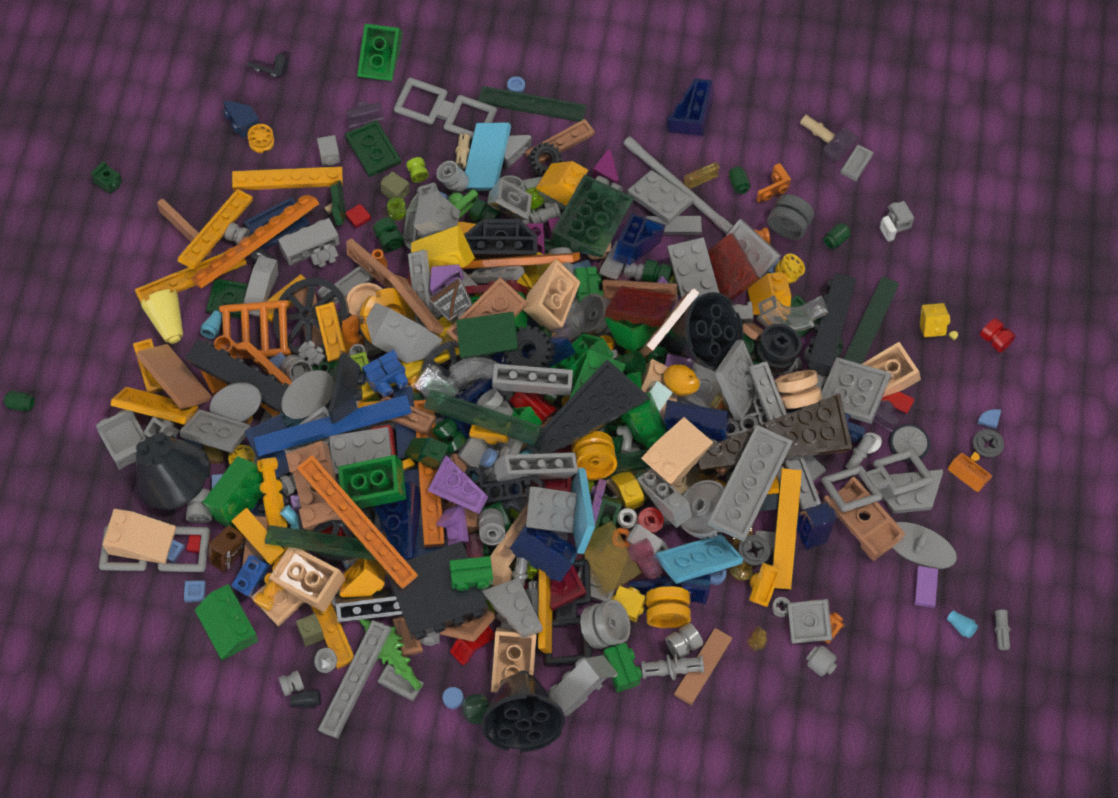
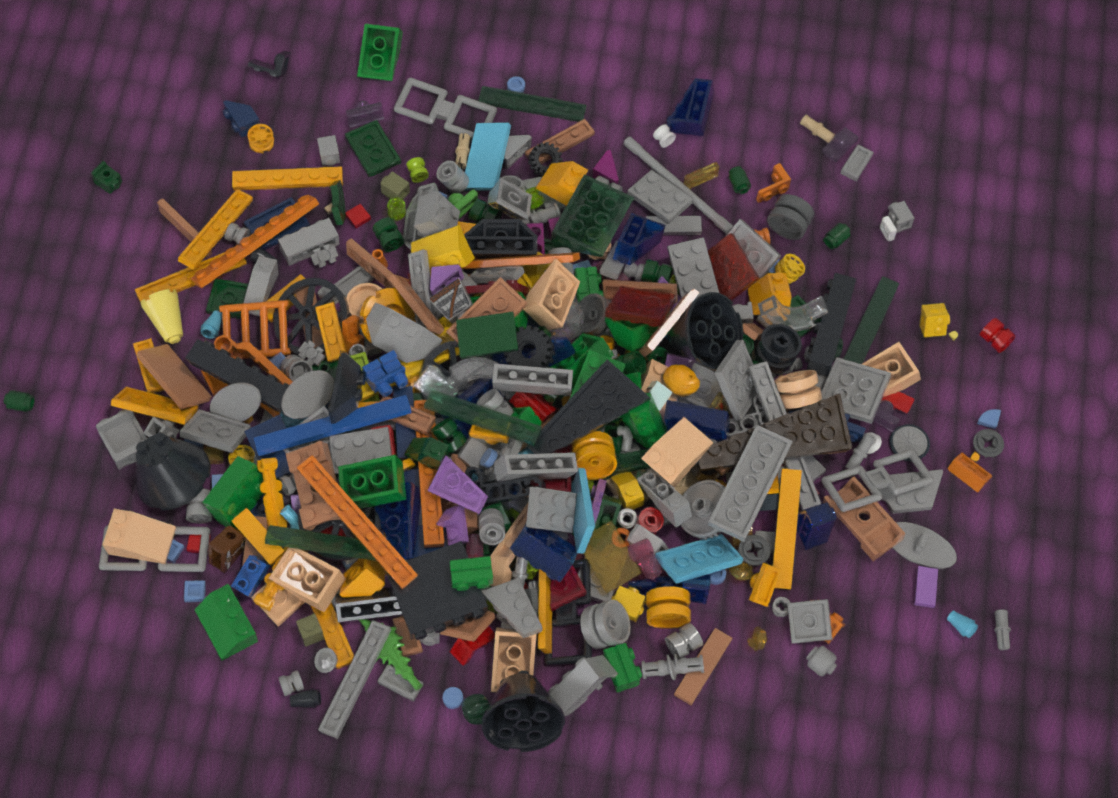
none -> white wheel [653,125,676,148]

